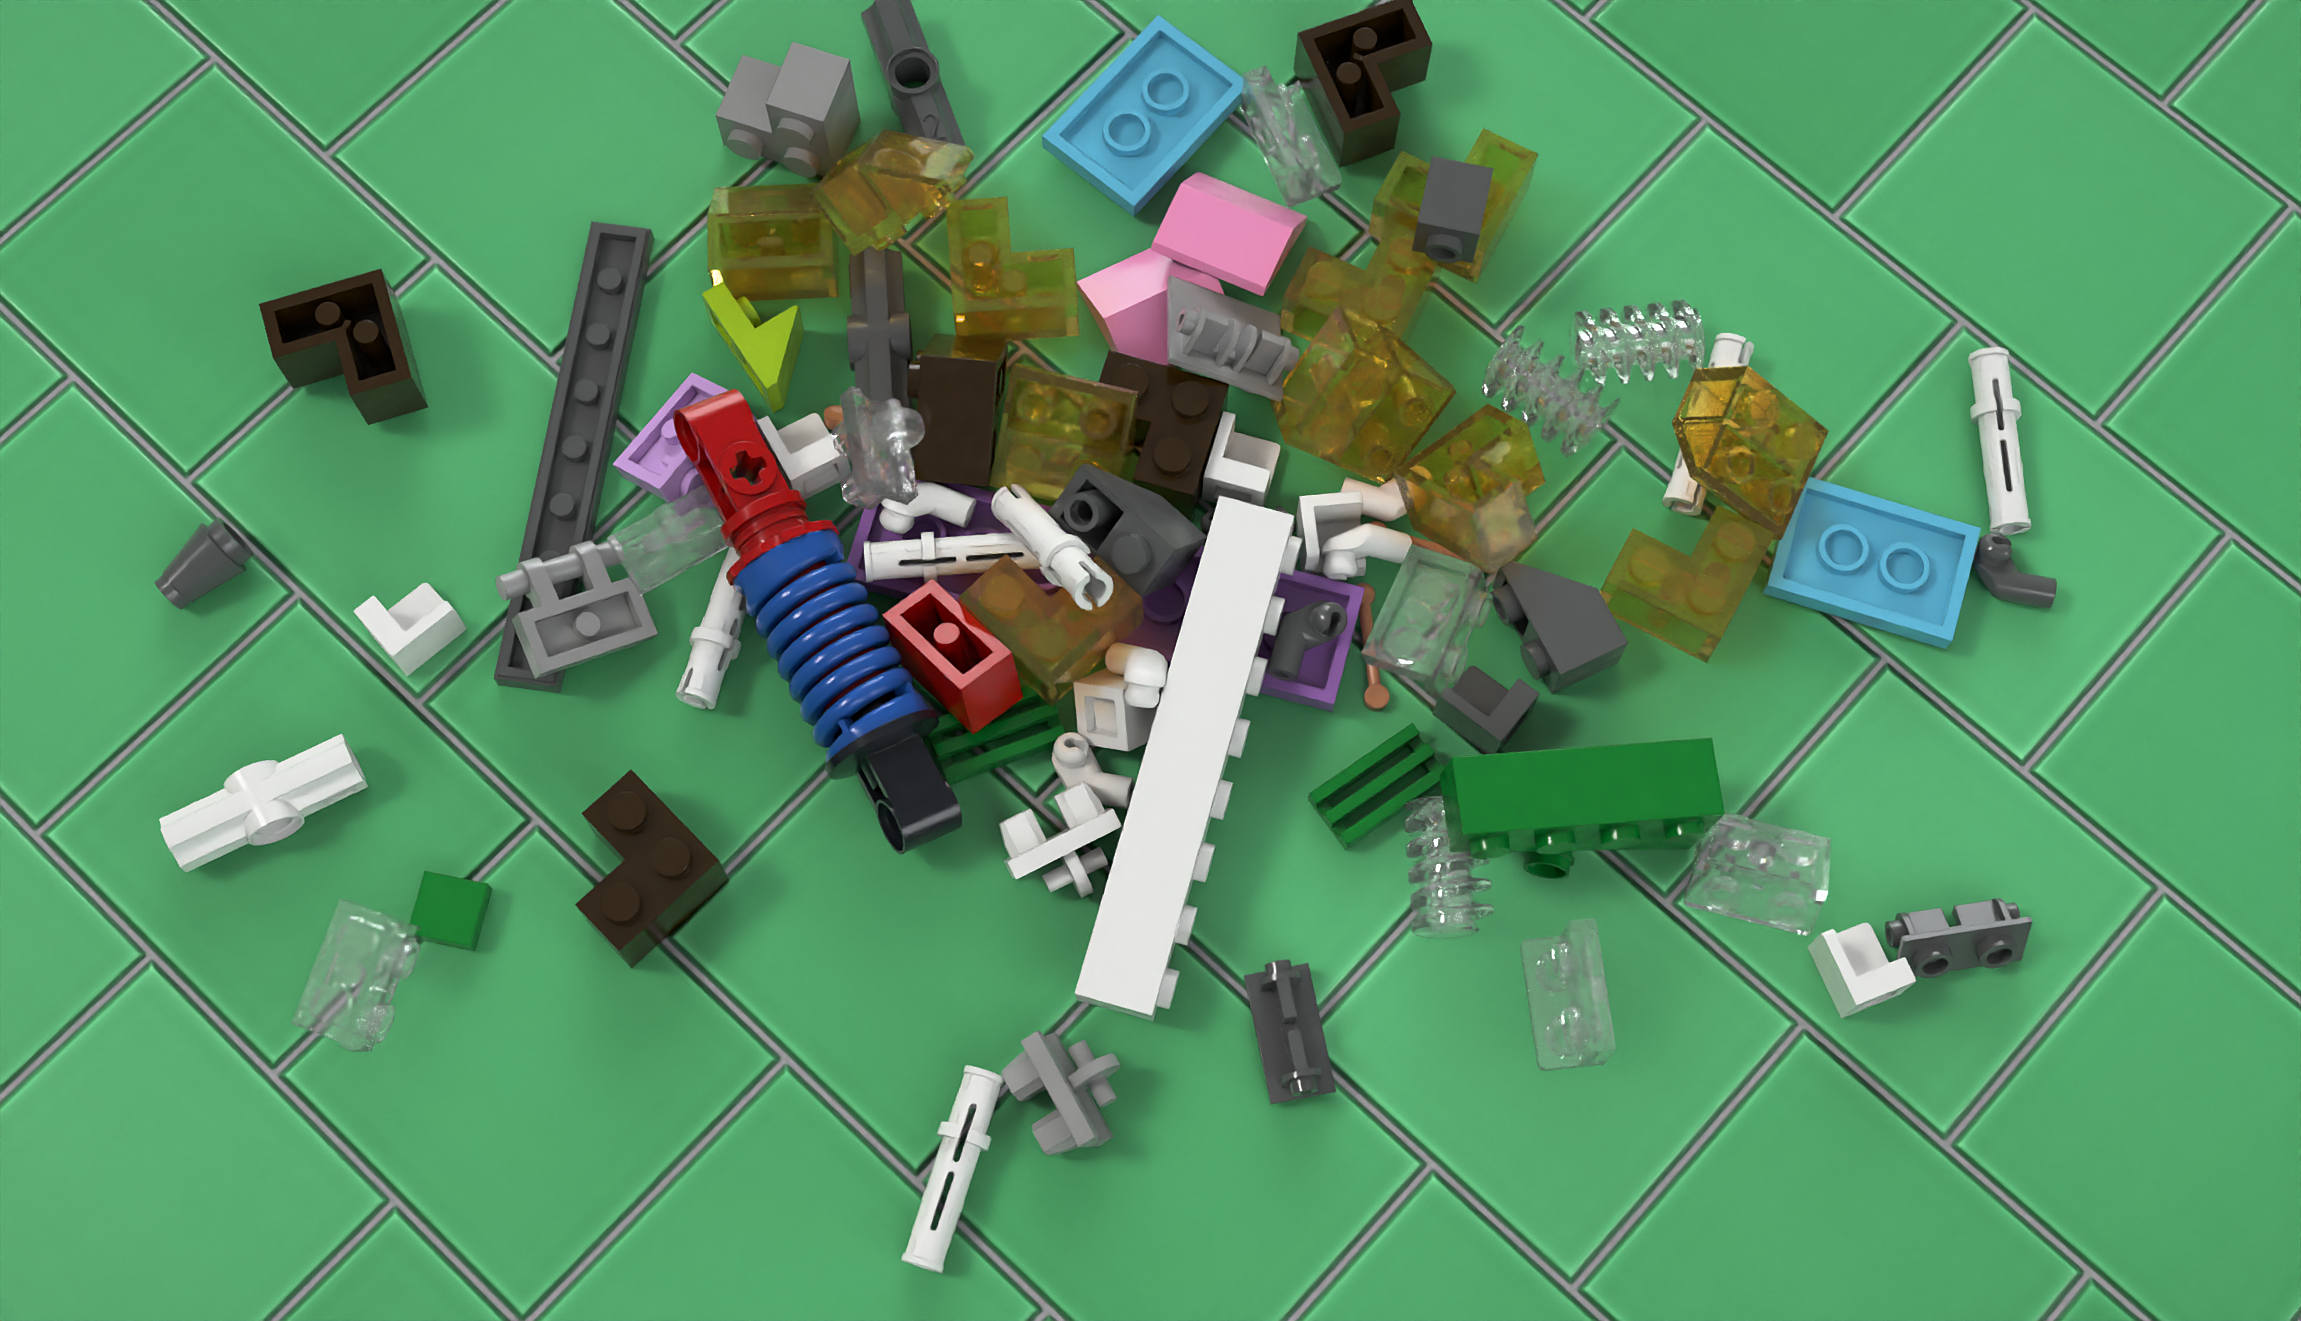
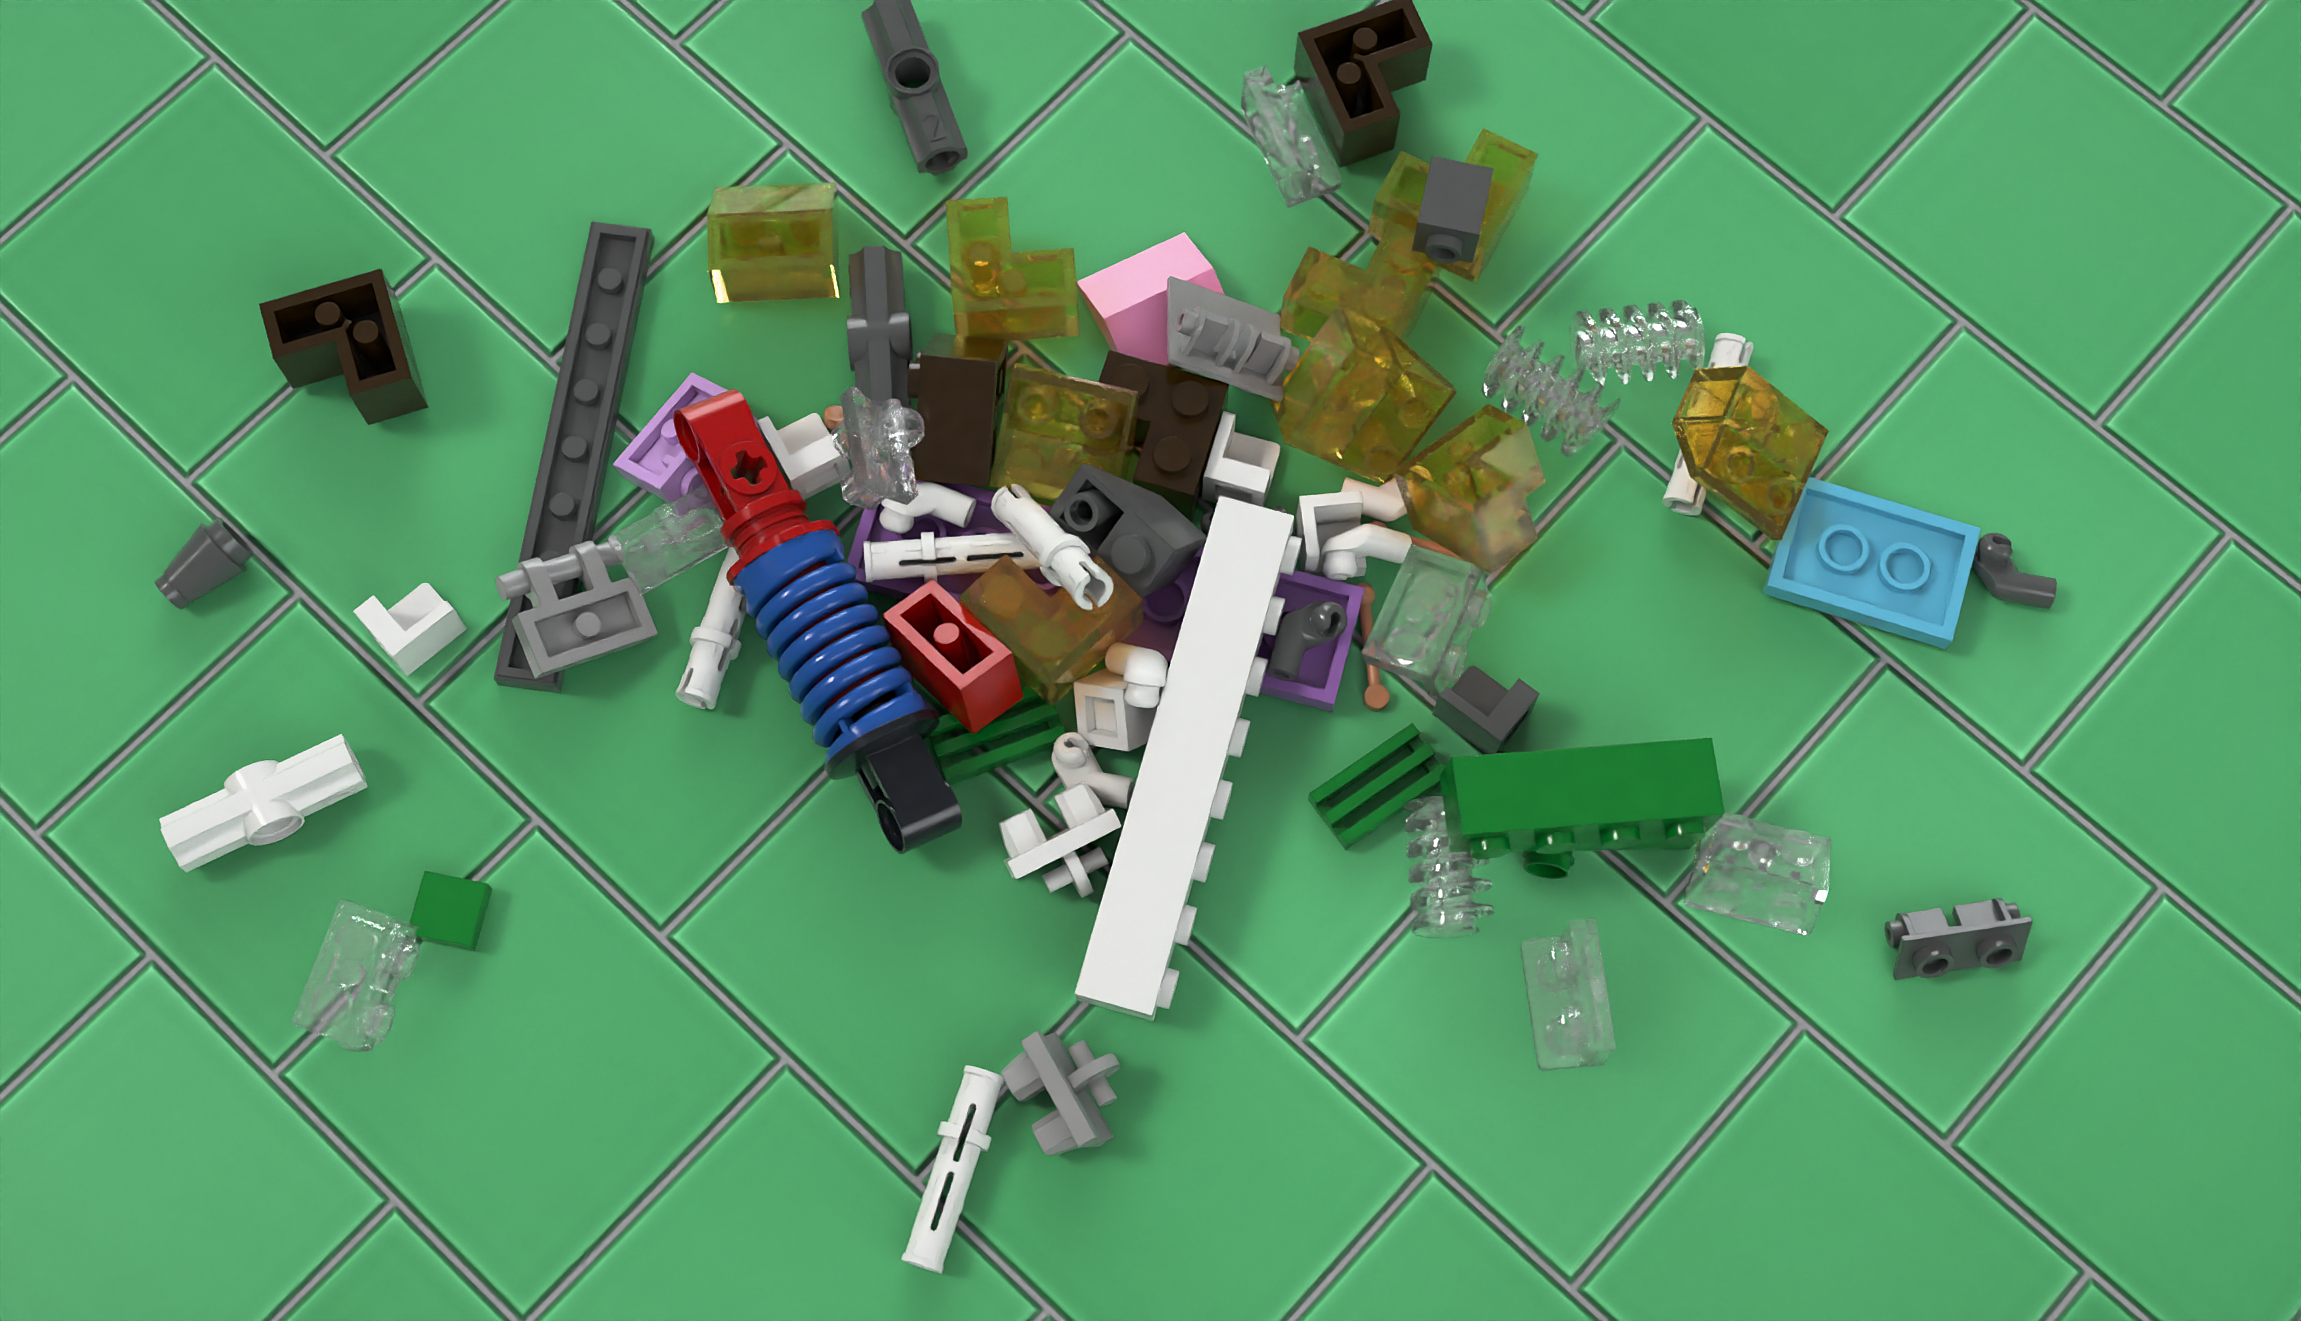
dark brown brick [575,770,729,969] -> none
lime slope [702,281,804,413] -> none
light grey brick [716,42,860,180] -> none
clear yellow slope [809,129,975,256] -> none
medium azure plate [1042,15,1250,217] -> none
bright pink slope [1151,171,1308,297] -> none
dark grey hinge [1244,960,1336,1105] -> none
dark grey slope [1490,560,1628,694] -> none
clear yellow brick [1600,505,1775,663] -> none
white panel [1807,923,1916,1019] -> none
white pin [1968,347,2031,535] -> none

